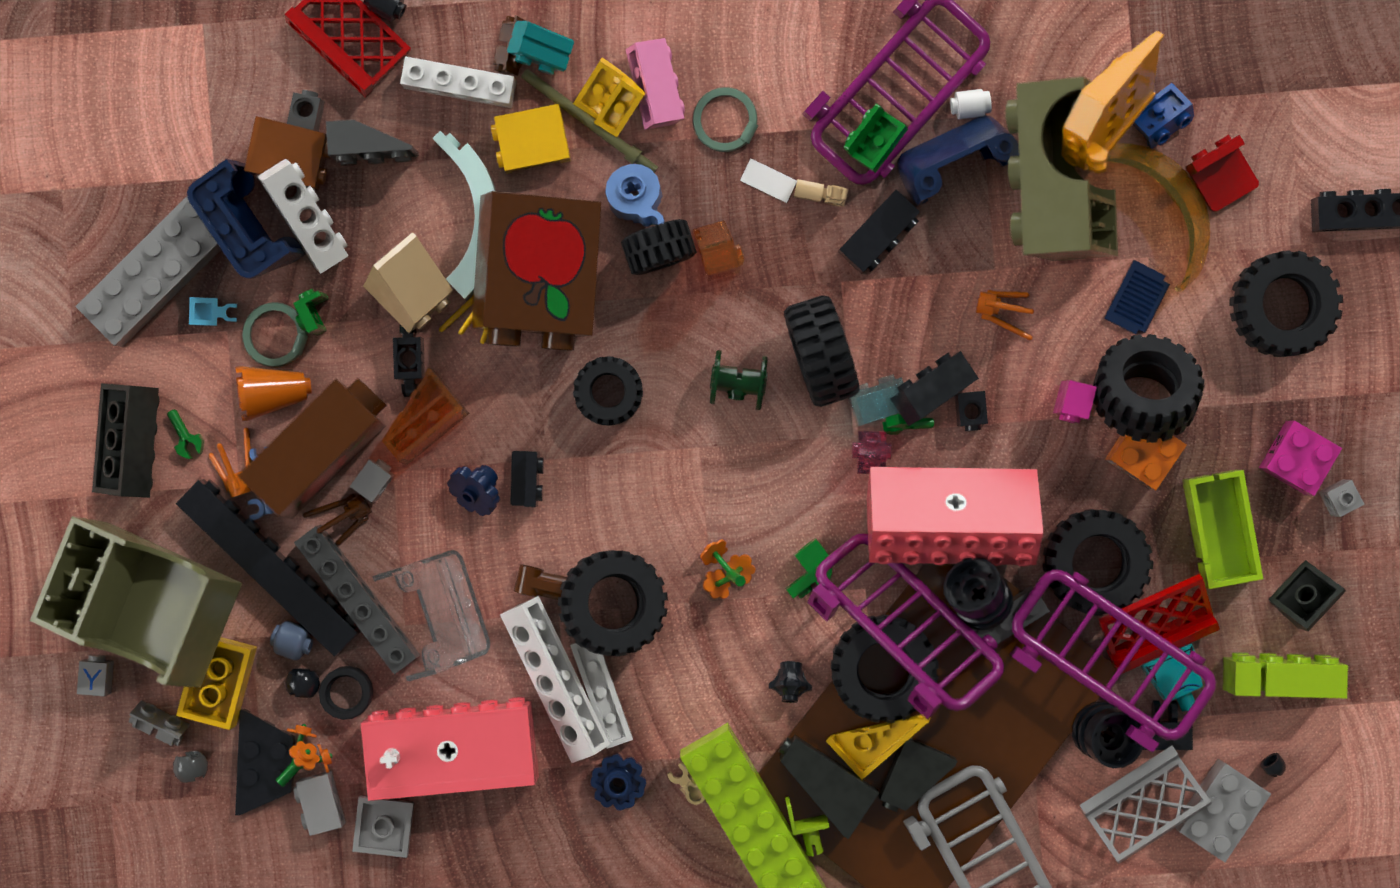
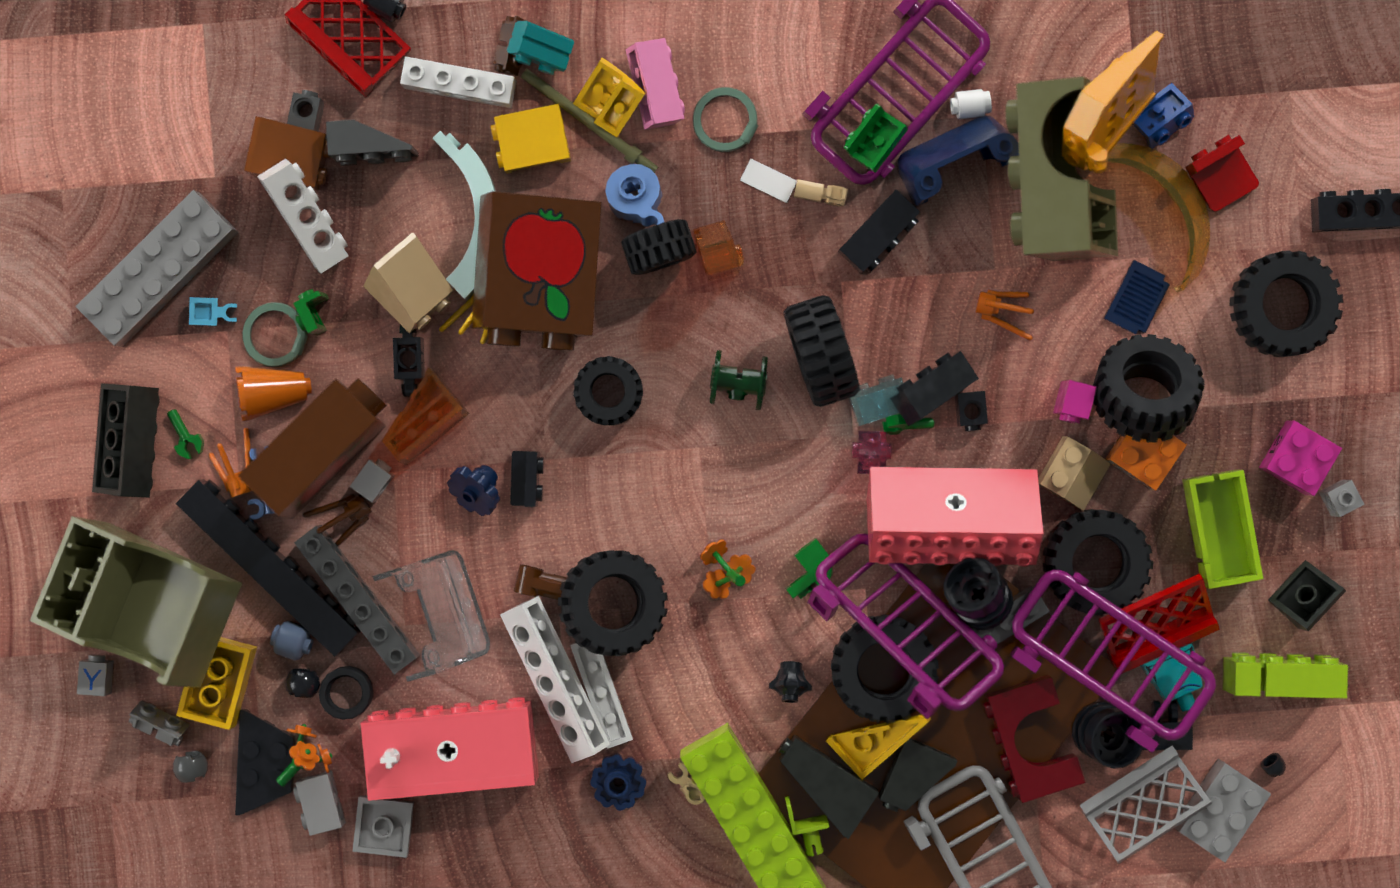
dark blue windscreen [187,159,306,278] -> none
none -> dark red arch [983,674,1086,803]
none -> tan slope [1038,436,1111,511]

